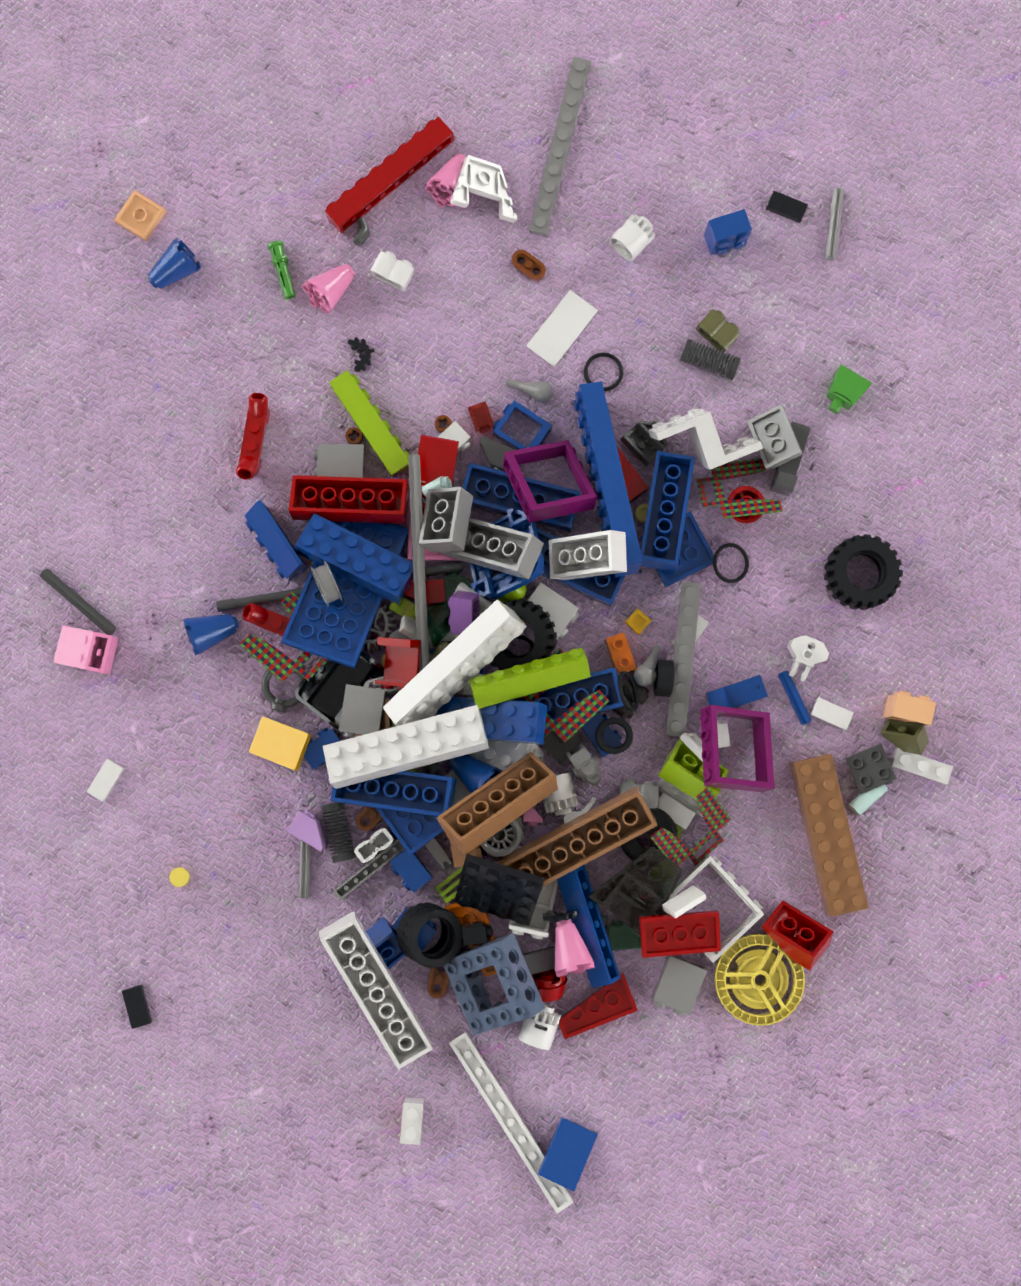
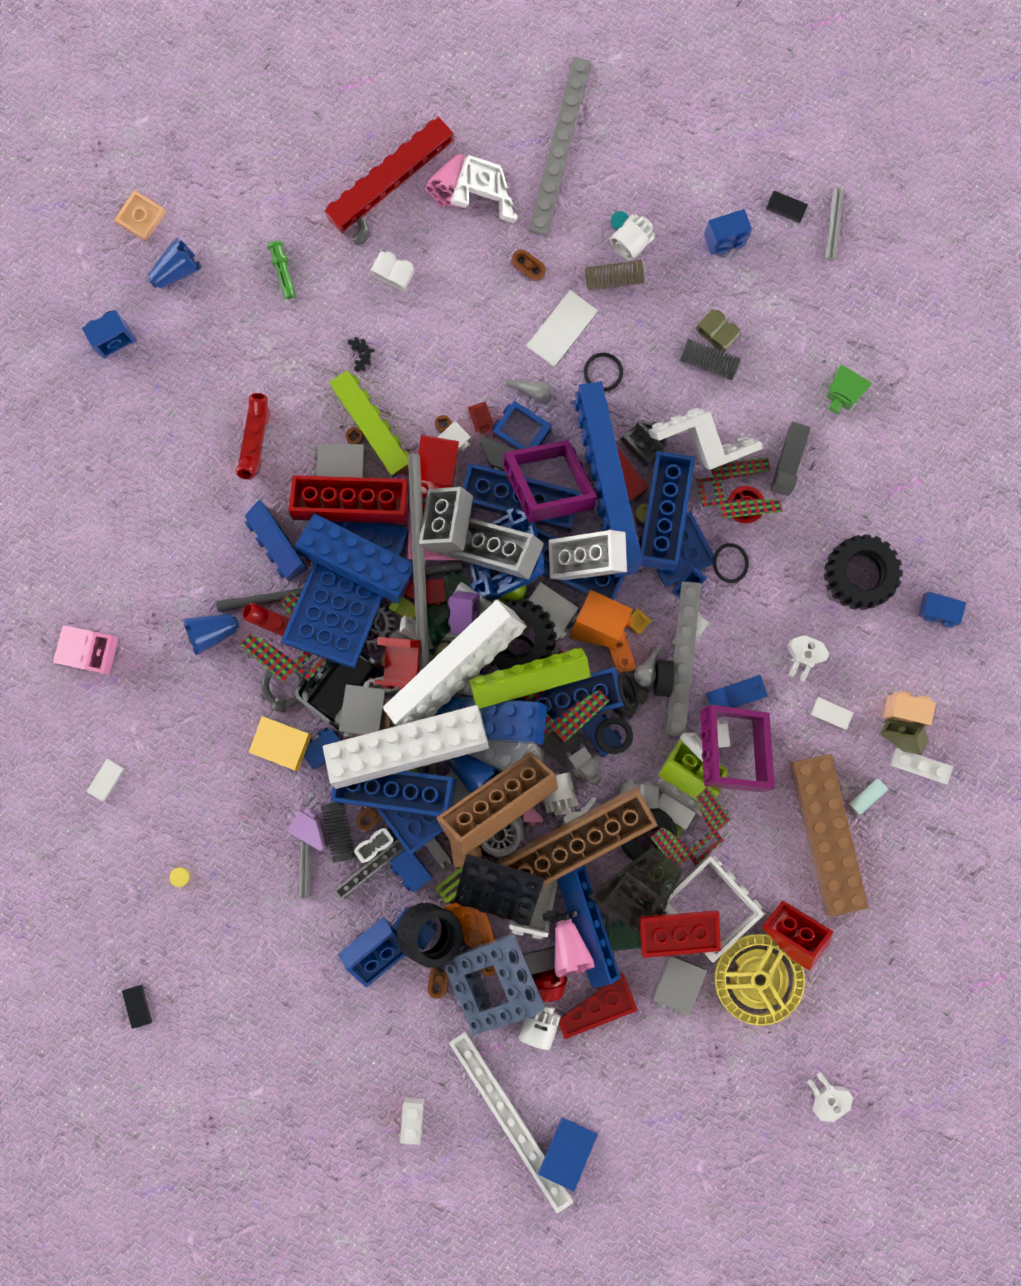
dark grey axle [40,568,116,635] -> none
bright pink cone [302,264,355,314] -> none
light grey wheel [310,561,342,607] -> none
white brick [319,911,433,1070] -> none
light aqua cone [422,476,452,497] -> none
black window [462,921,493,945] -> none
white tile [662,885,706,919] -> none
light grey plate [747,404,803,471] -> none
blue axle [778,671,811,725] -> none
dark grey hinge [845,743,897,794] -> none
none -> blue brick [82,310,136,359]
none -> orange slope [569,590,633,649]
none -> dark tan piece [585,259,644,291]
none -> teal tile [610,211,629,231]
none -> blue slope [671,566,707,599]
none -> white hinge [807,1072,853,1122]
none -> blue brick [918,592,966,628]

